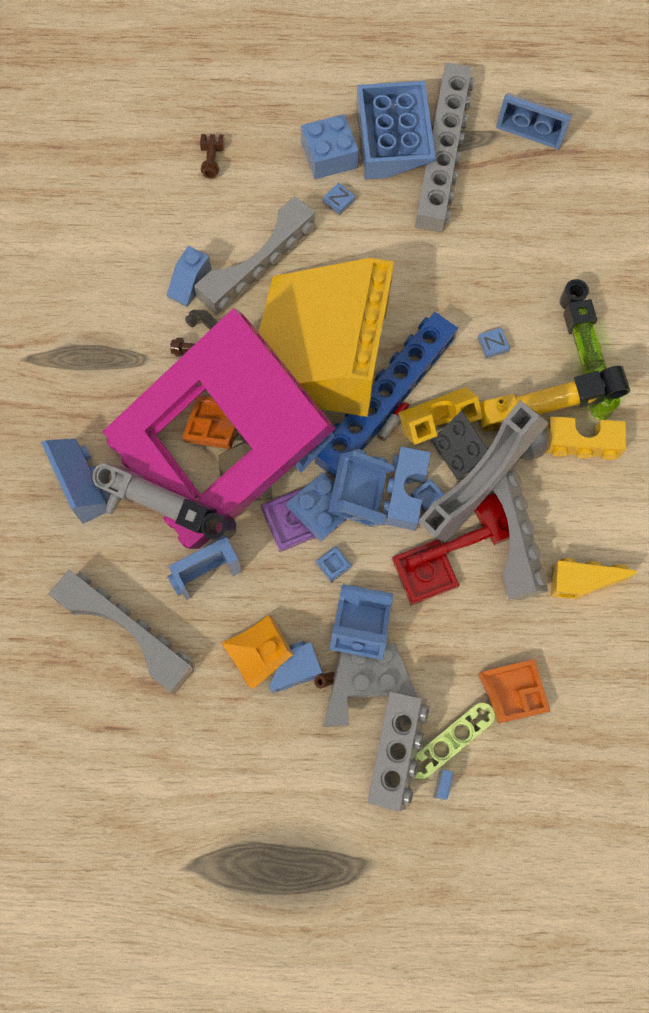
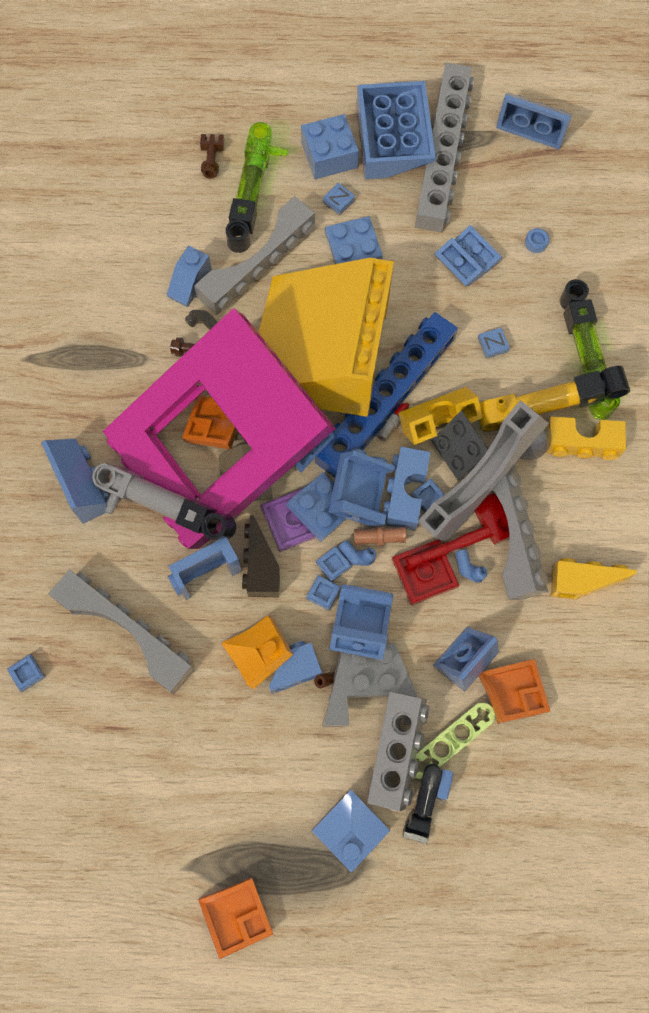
none -> medium blue tile [7,654,46,692]
none -> orange plate [198,877,273,959]
none -> clear neon green piece [226,122,288,253]
none -> dark brown slope [242,515,280,598]
none -> medium blue tile [306,575,341,611]
none -> medium blue plate [312,790,390,873]
none -> medium blue plate [325,216,383,264]
none -> medium blue arm [338,540,377,566]
none -> nougat pin [354,526,406,546]
none -> black piece [402,763,442,844]
none -> medium blue slope [433,627,499,692]
none -> medium blue slope [434,225,502,287]
none -> medium blue arm [455,550,487,583]
none -> medium blue tile [525,228,549,253]

